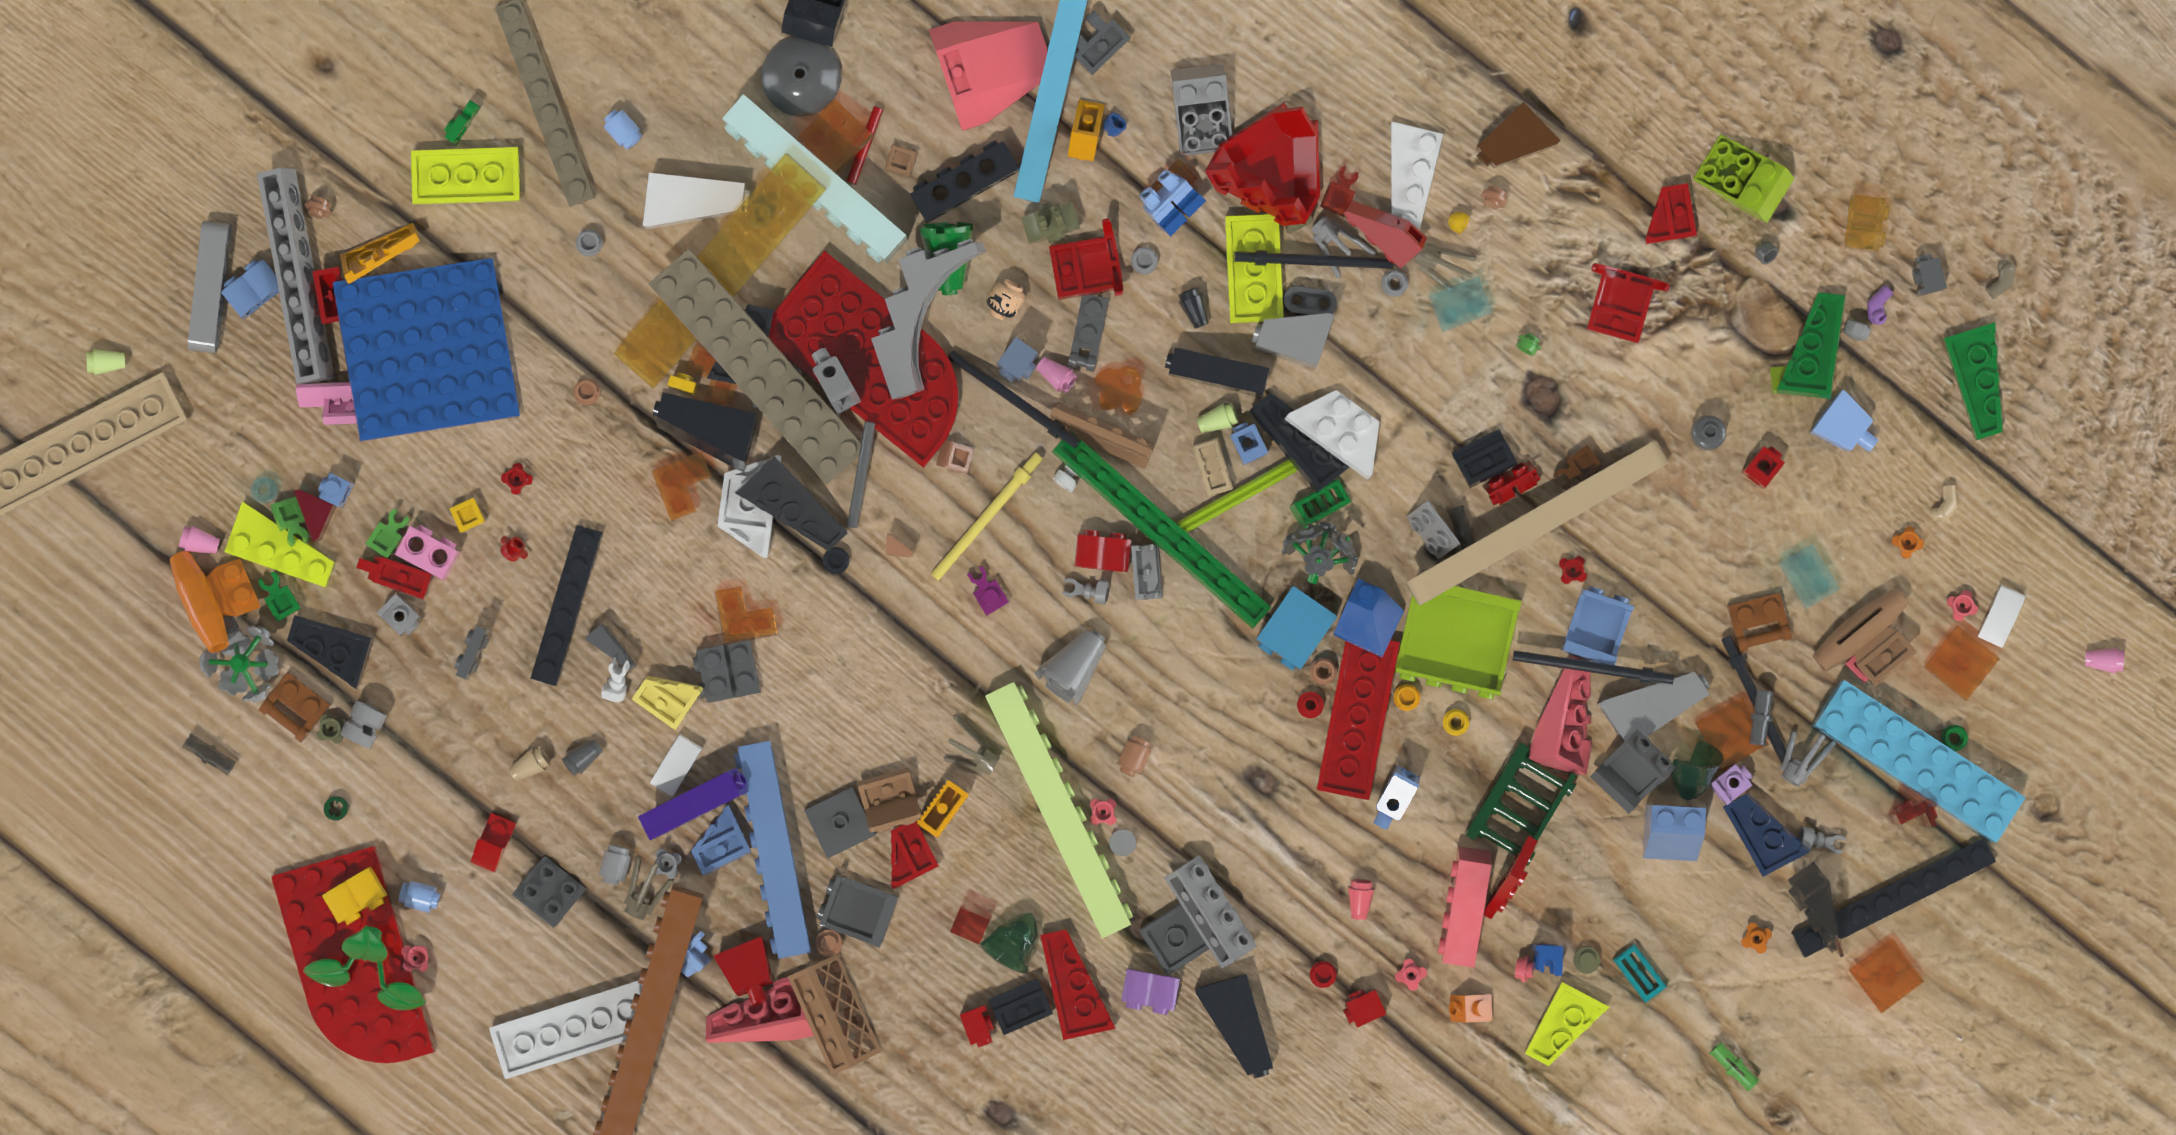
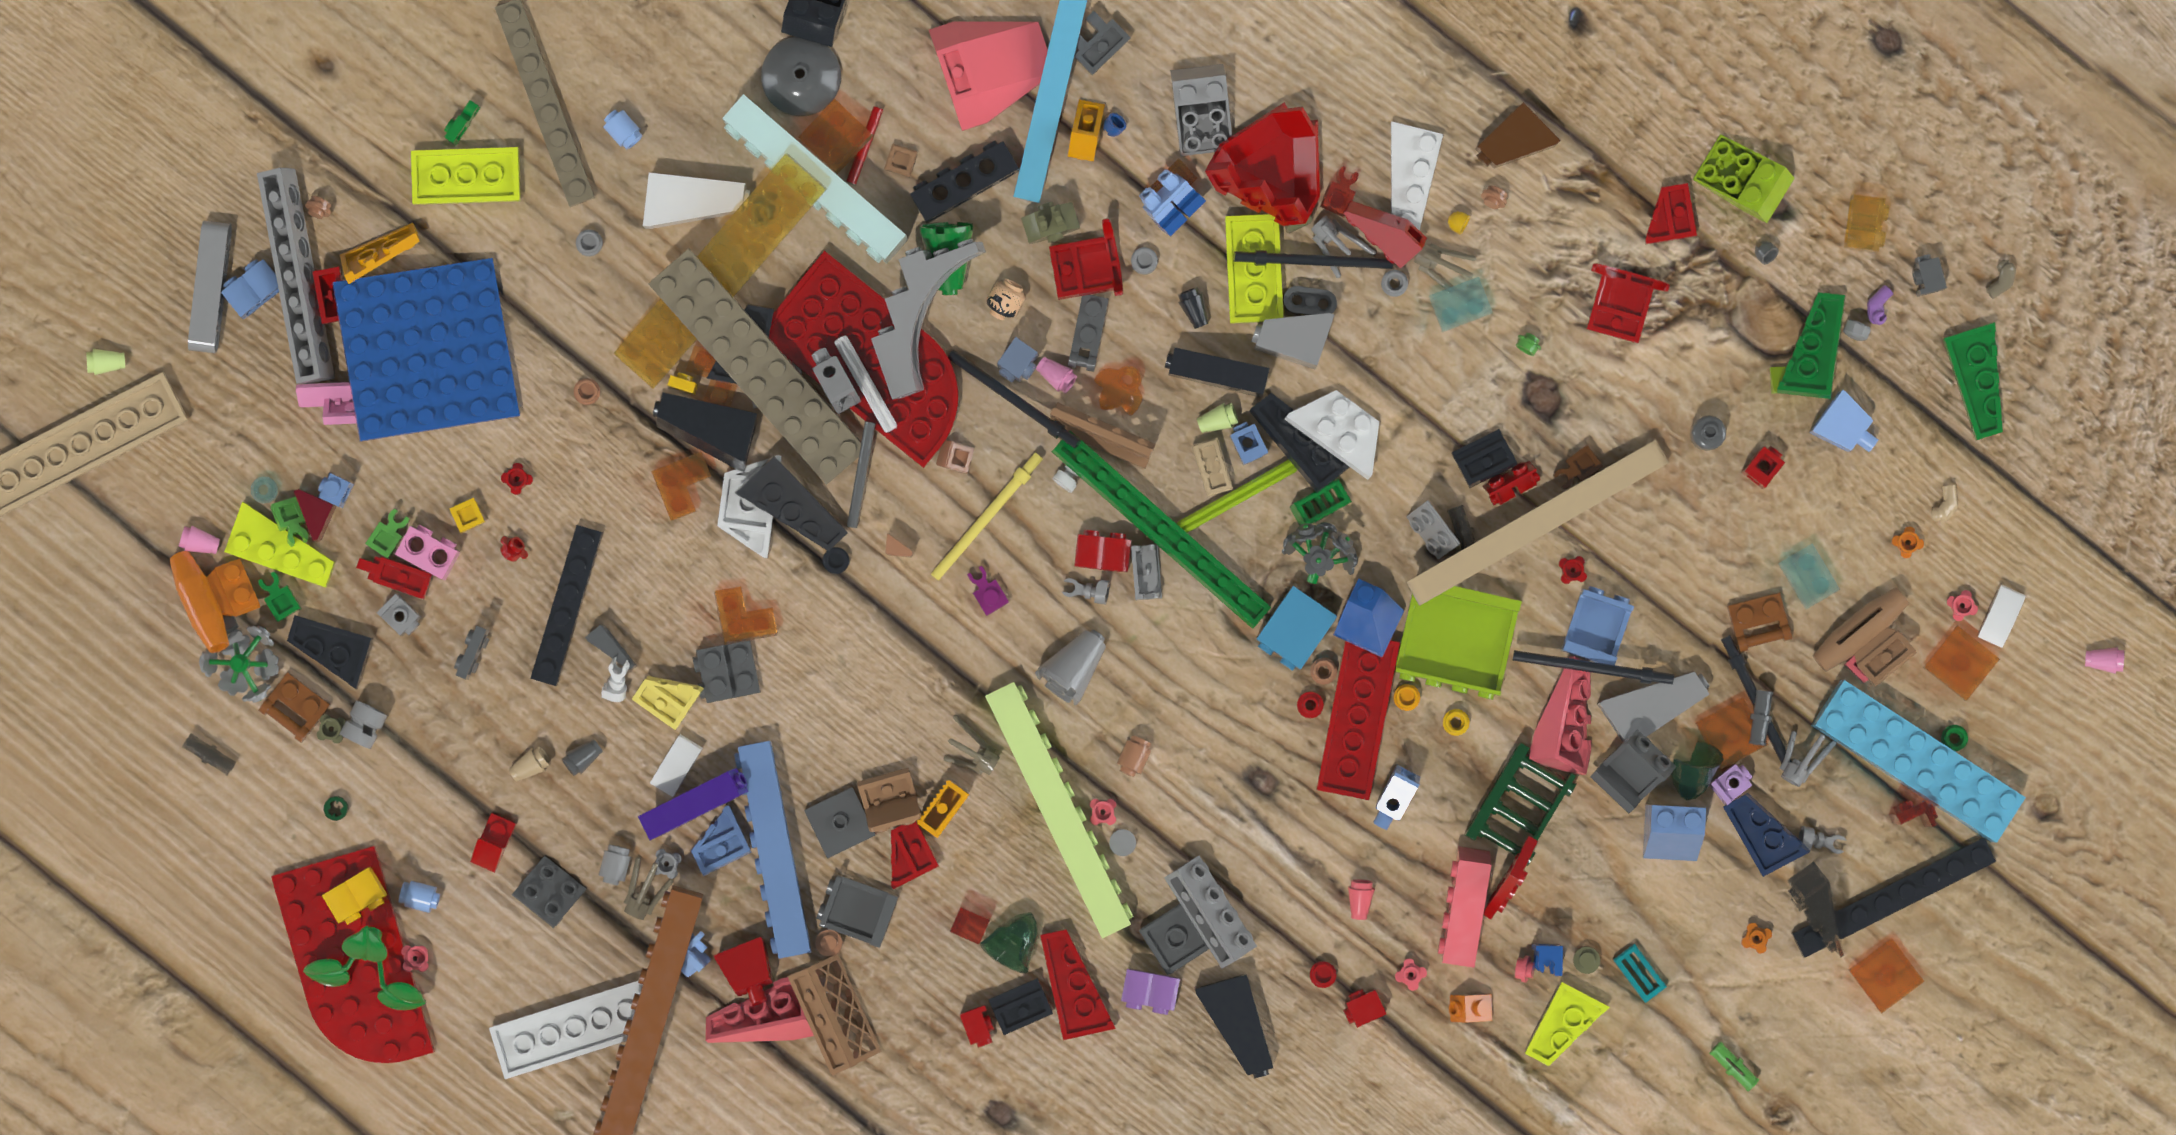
none -> white axle [835,335,897,433]

